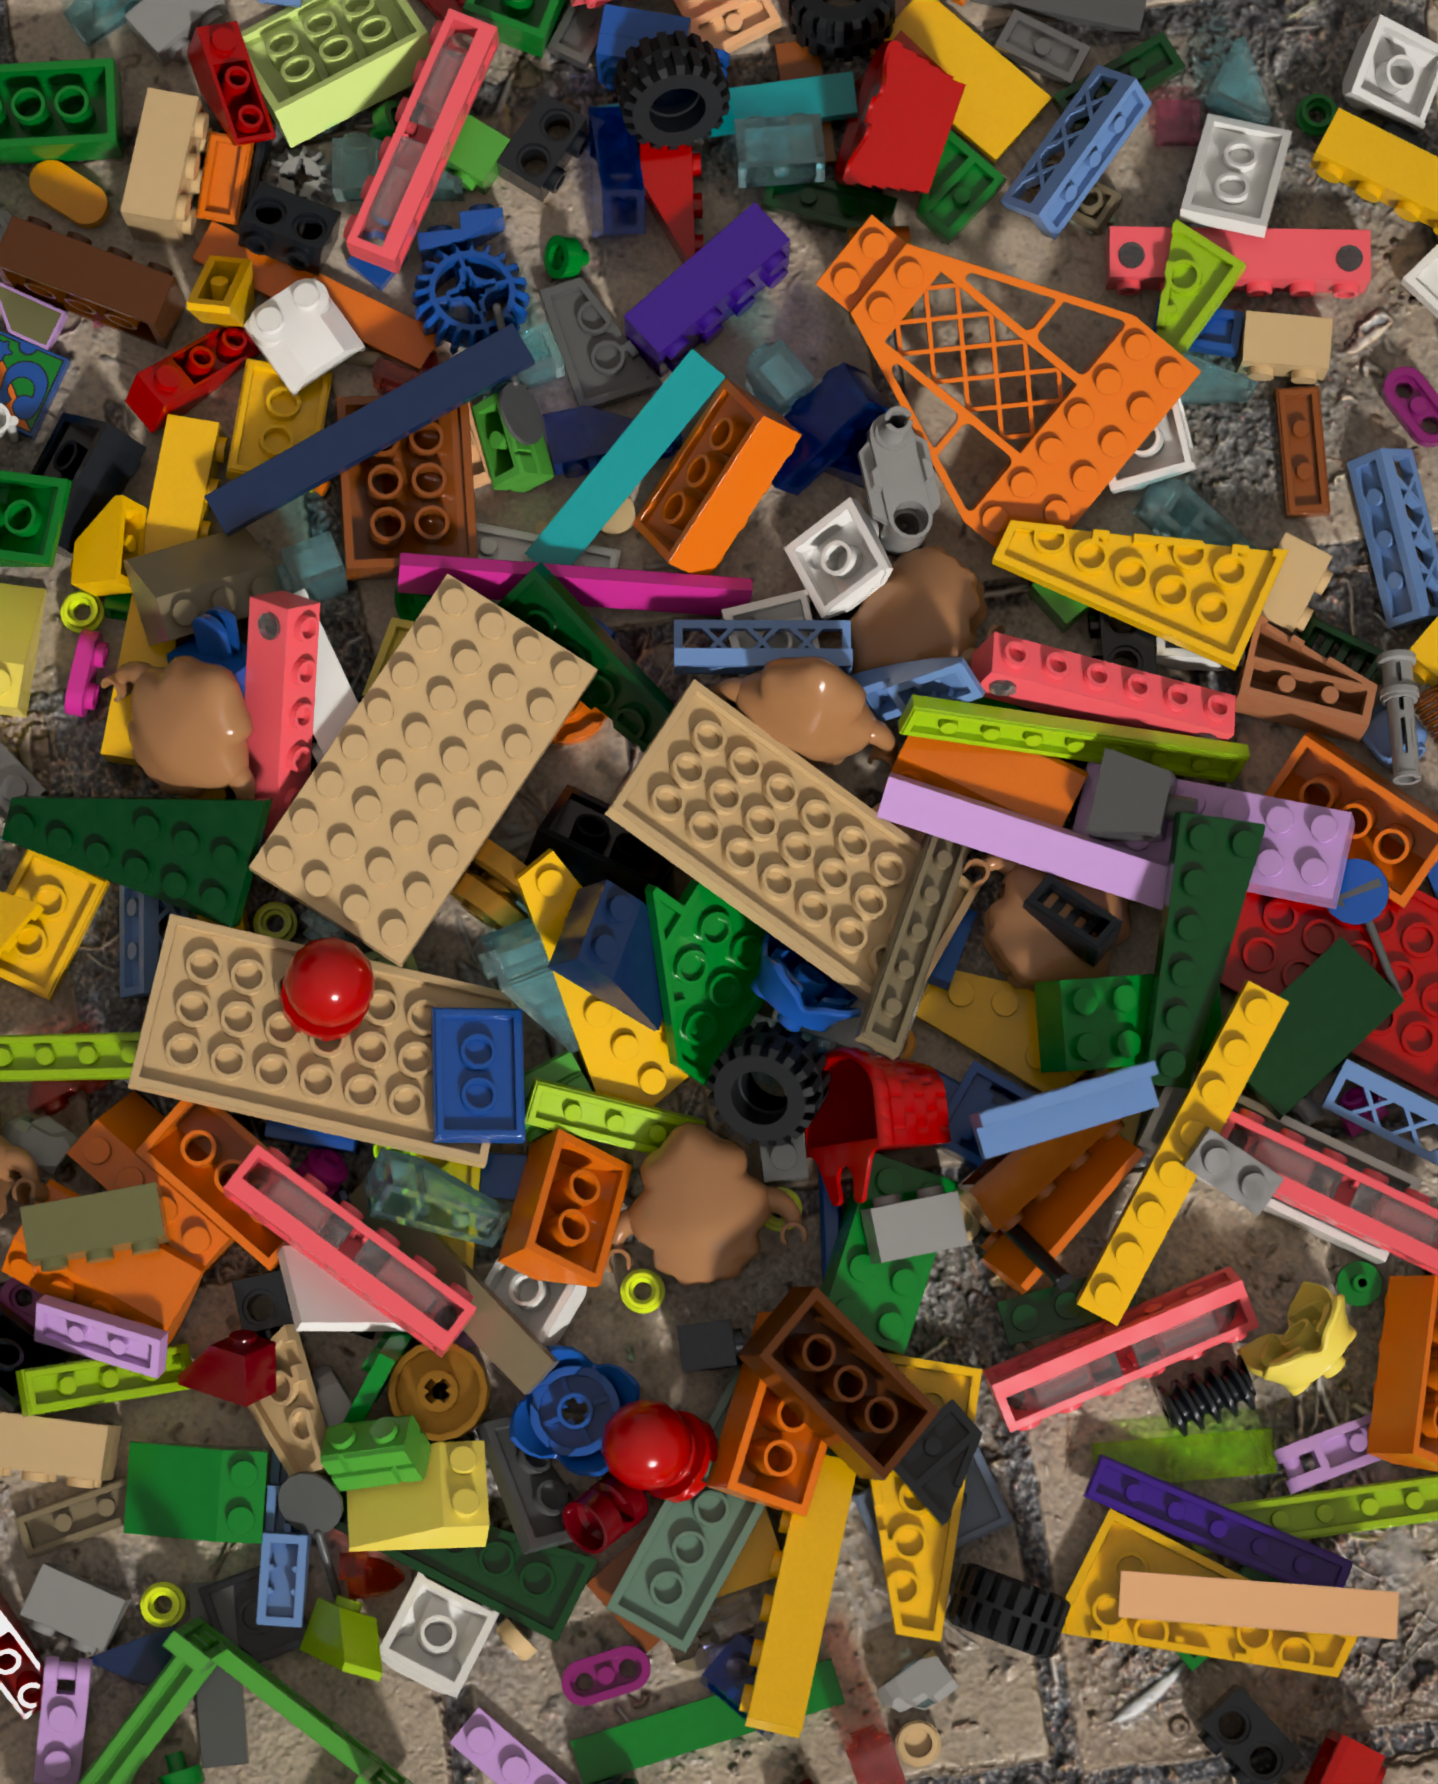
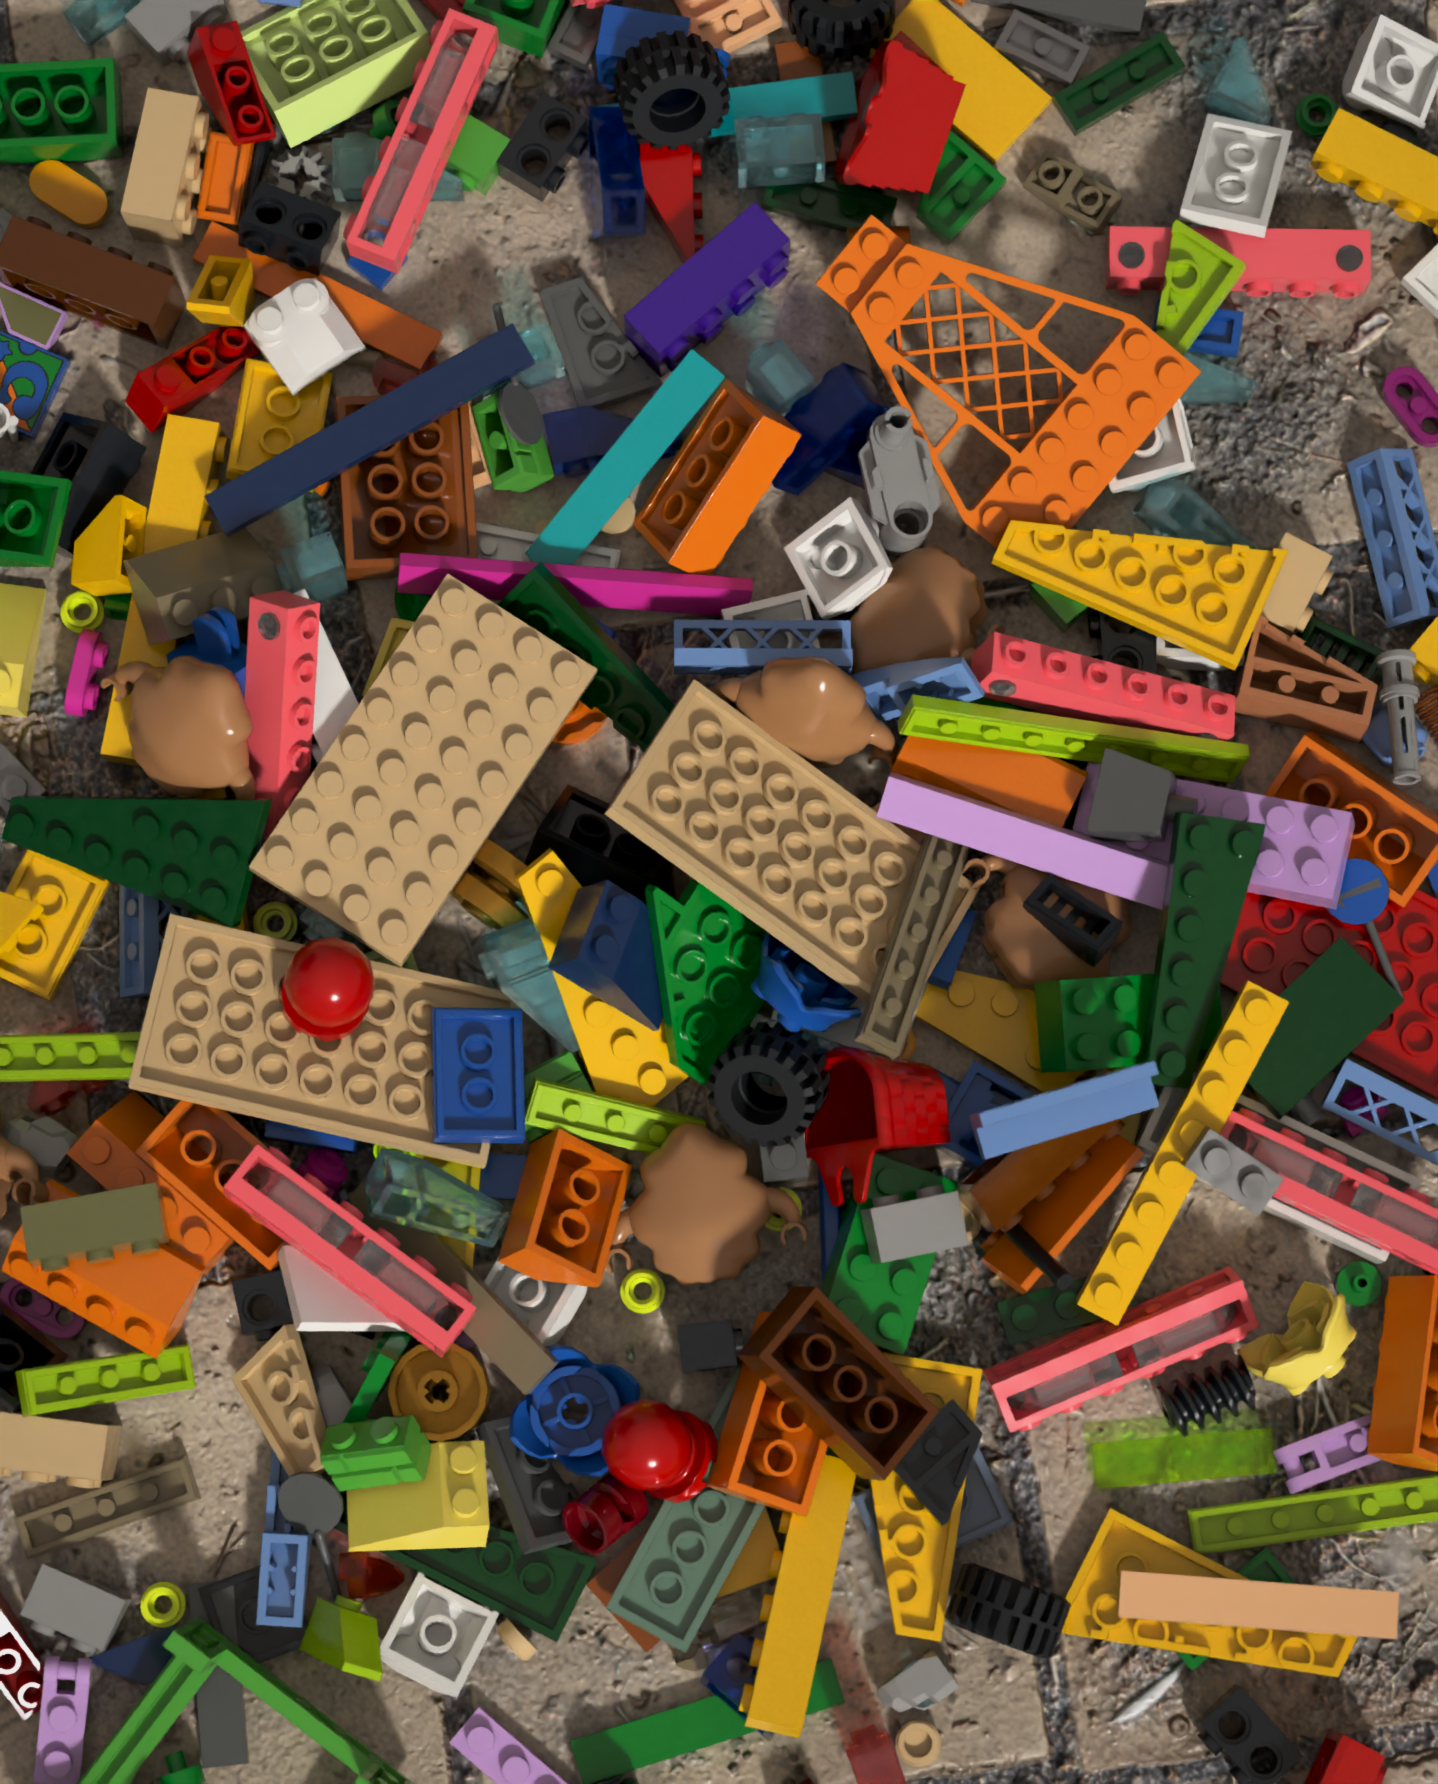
lavender plate [34,1294,168,1379] -> none
green slope [123,1441,268,1544] -> none
dark red slope [178,1330,276,1407] -> none
blue gear [412,241,530,355] -> none
blue slope [417,204,505,263] -> none
green tile [544,235,590,279] -> none
magenta plate [561,1645,651,1706] -> none
medium blue fence [1000,64,1152,240] -> none
dark purple tile [1082,1454,1354,1588] -> none
clear pink tile [1155,100,1200,146] -> none
tan brick [1237,310,1333,385] -> none
dark orange tile [1274,386,1331,519] -> none

